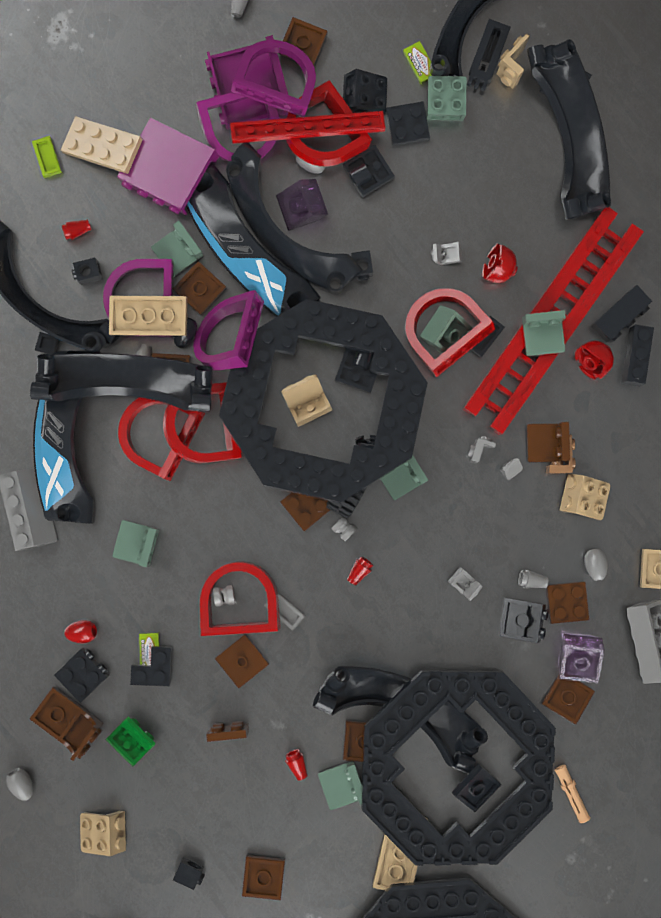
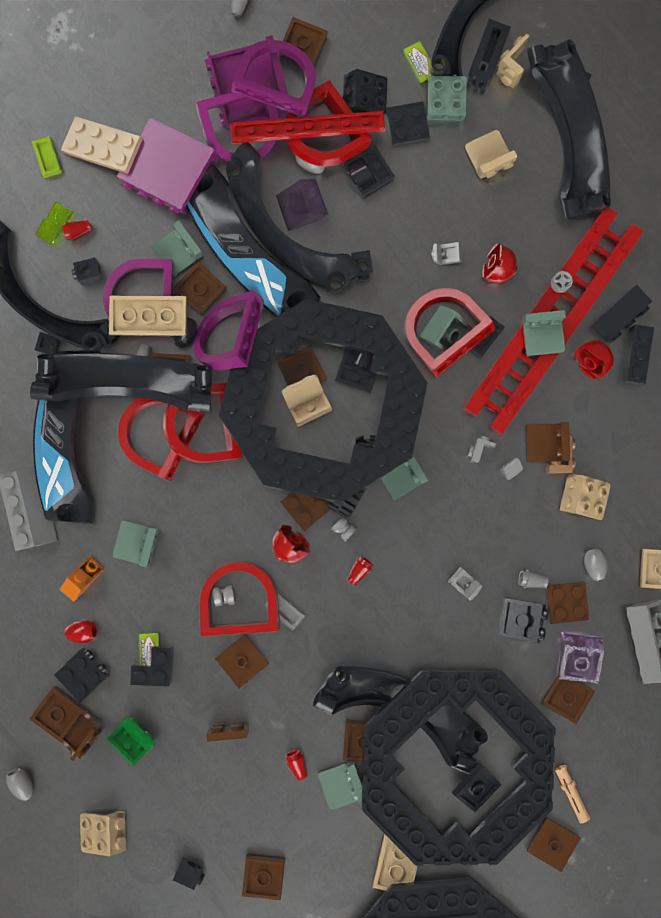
none -> clear neon green slope [35,201,74,244]
none -> orange slope [59,556,104,602]
none -> red cylinder [272,525,310,563]
none -> reddish brown plate [277,345,328,386]
none -> tan bracket [465,130,517,179]
none -> reddish brown plate [527,817,581,872]
none -> light grey wheel [550,271,573,293]

